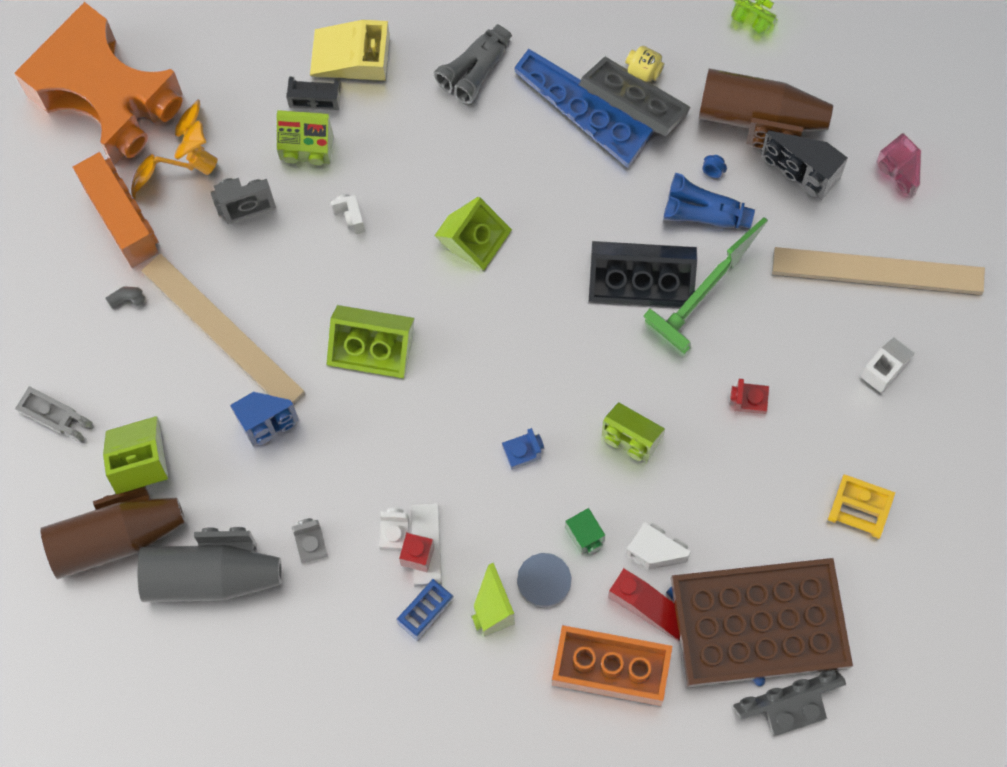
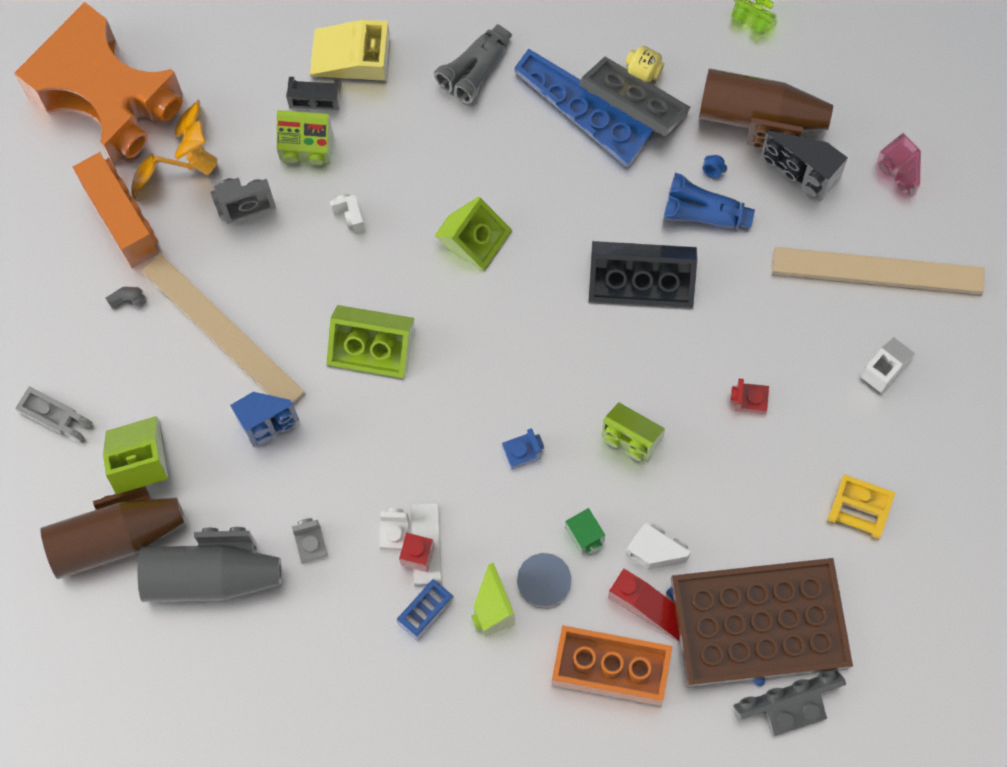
bright green piece [643,217,768,355] -> none

